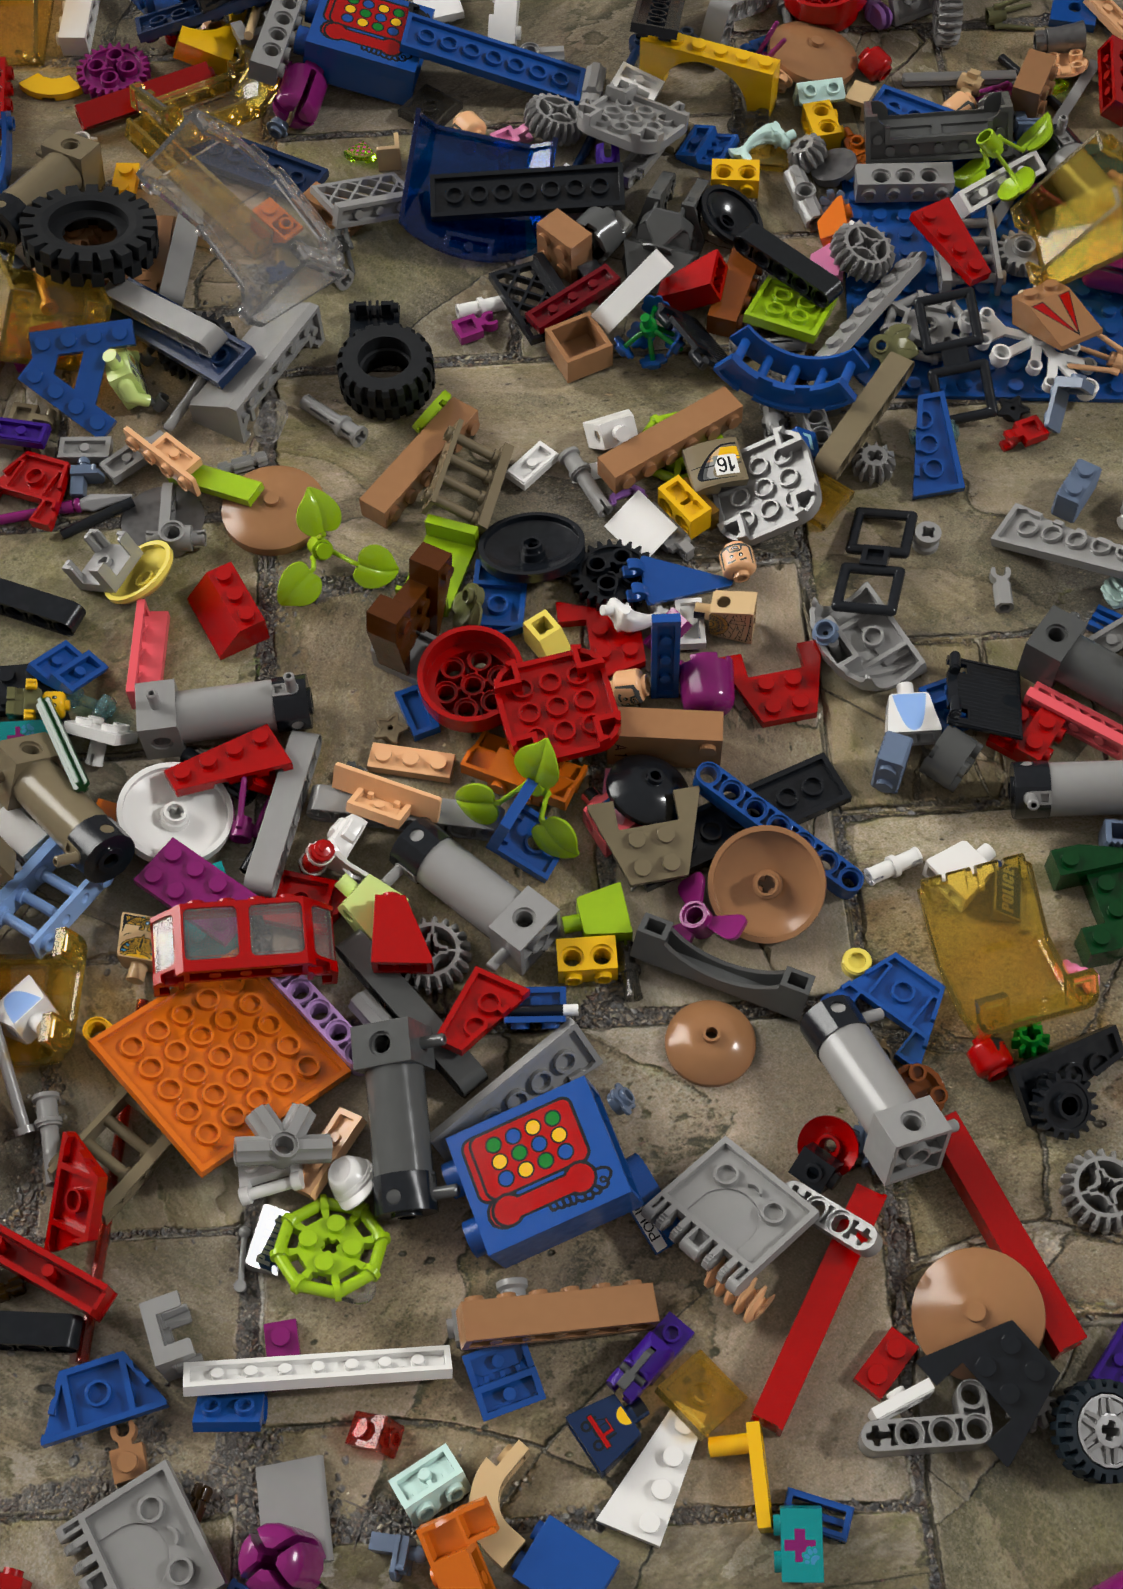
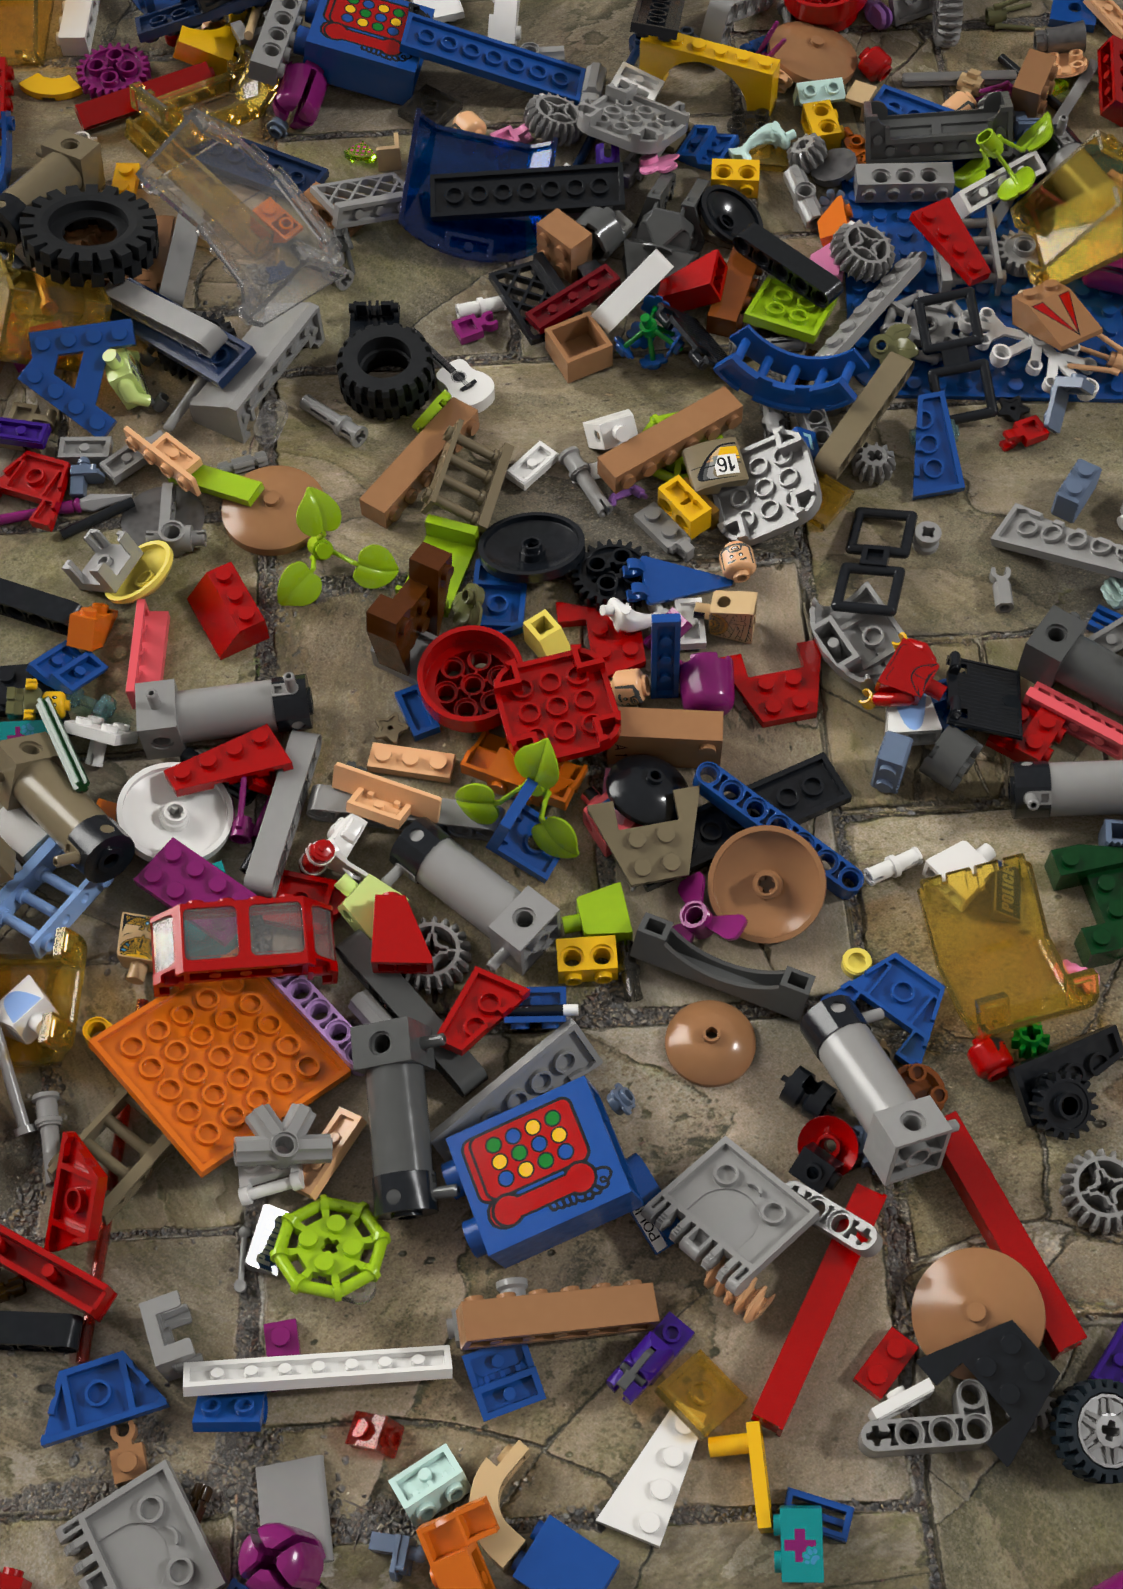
white hat [328,1155,373,1211] -> none
dark blue torso [565,1394,650,1478] -> none
white sticker [604,490,678,557] -> none
sand blue plate [812,619,839,646] -> none
none -> orange slope [66,603,118,652]
none -> white piece [412,328,495,413]
none -> bright pink plate [638,153,680,175]
none -> black wheel [779,1065,838,1120]
none -> red torso [858,632,947,710]

